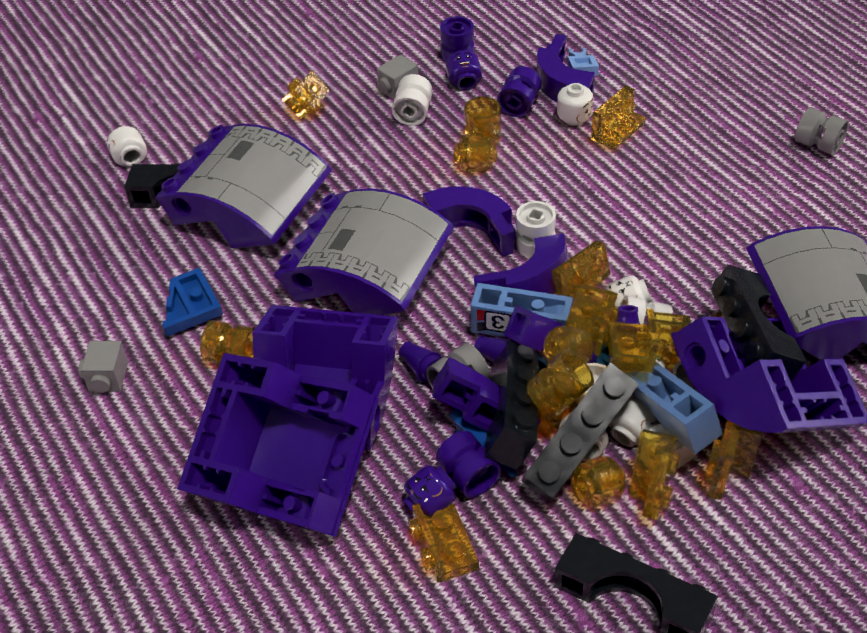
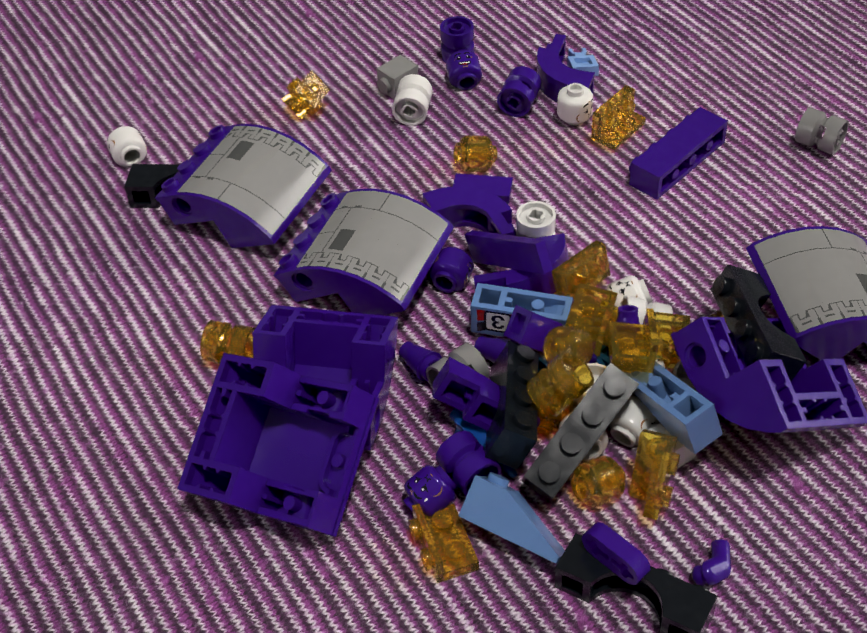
light grey brick [79,341,128,393] -> none
blue wing [162,268,223,337] -> none
clear yellow wheel [464,96,501,150] -> none
clear yellow bracket [704,421,763,501] -> none
none -> dark purple head [429,247,474,293]
none -> dark purple tile [453,173,513,204]
none -> medium blue slope [458,472,565,564]
none -> dark purple tile [464,230,553,274]
none -> dark purple beam [581,522,651,585]
none -> dark purple brick [629,107,728,200]
none -> dark purple arm [692,539,731,586]

